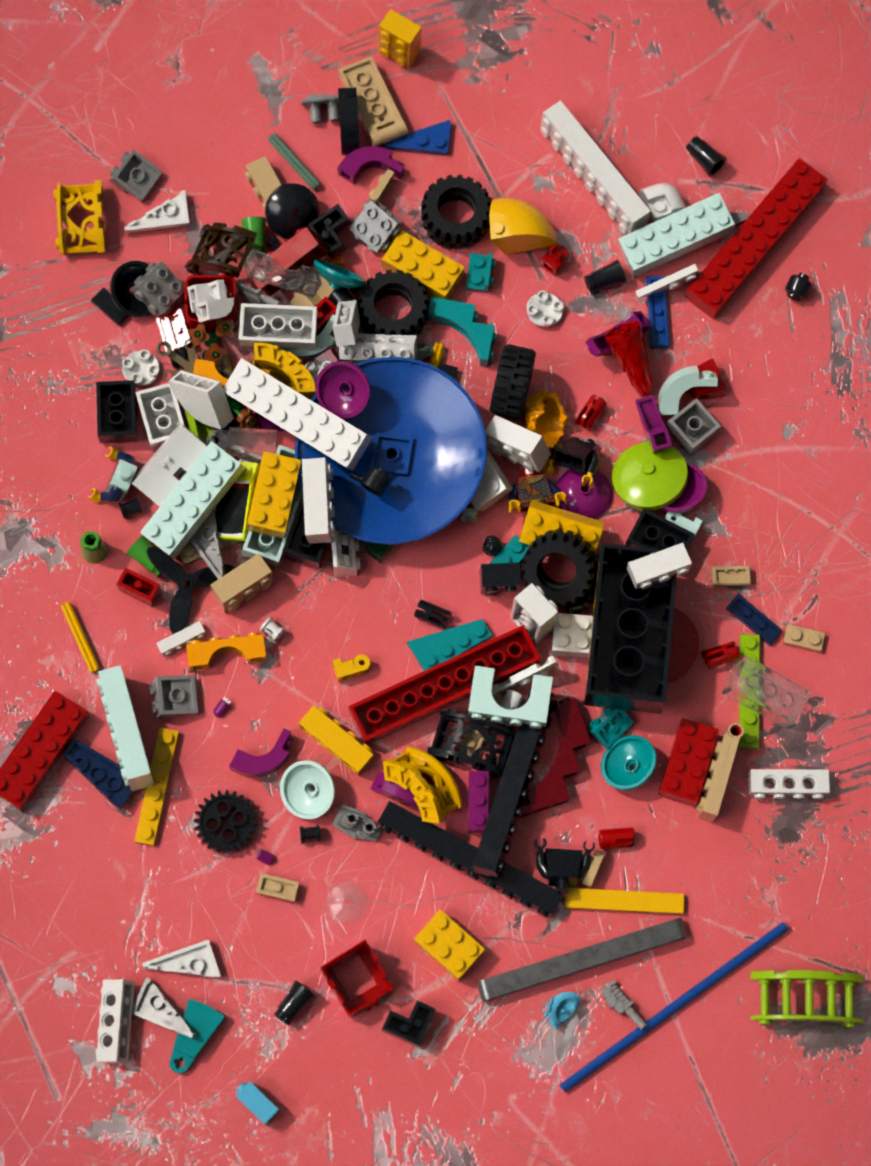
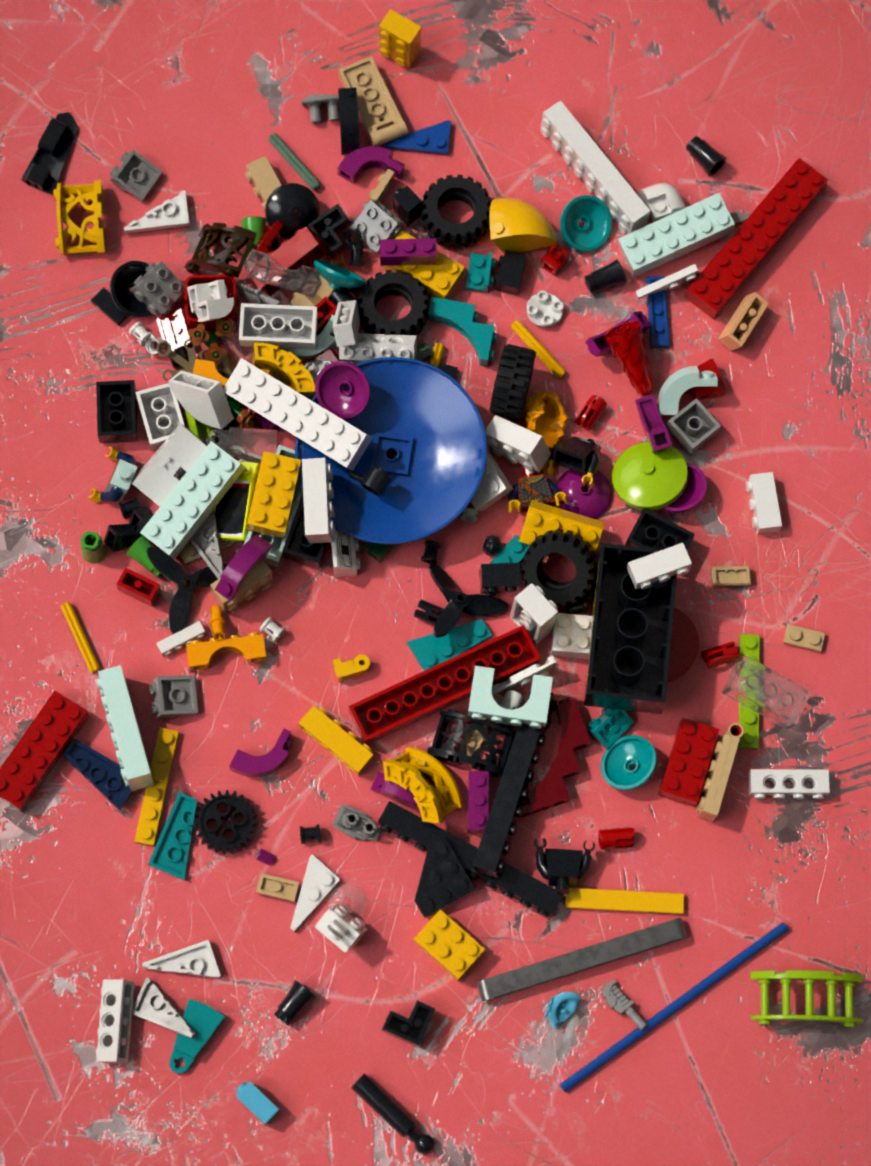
white dish [122,349,160,386] -> none
magenta piece [213,697,231,718] -> none
light aqua dish [280,760,335,819] -> none
red piece [321,939,394,1018] -> none
tan beam [582,850,605,887] -> none
light aqua leg [665,512,702,542] -> none
dark blue tile [726,593,783,646] -> none
black head [785,273,812,302] -> none
none -> black panel [21,112,78,194]
none -> black brick [104,507,153,552]
none -> white connector [129,322,166,354]
none -> teal wing [148,792,197,880]
none -> light orange pin [210,605,225,641]
none -> magenta arch [215,535,272,601]
none -> red hinge [248,220,283,263]
none -> white wing [290,854,340,932]
none -> white brick [315,904,368,953]
none -> black connector [343,229,365,266]
none -> black piece [351,1073,434,1154]
none -> magenta brick [380,238,437,266]
none -> black brick [393,185,422,227]
none -> black plate [414,836,476,918]
none -> black bush [421,541,441,564]
none -> black piece [429,563,509,638]
none -> black brick [493,250,527,295]
none -> yellow axle [511,320,566,379]
none -> teal dish [560,195,612,251]
none -> light nougat brick [717,292,769,351]
none -> white brick [746,472,782,534]

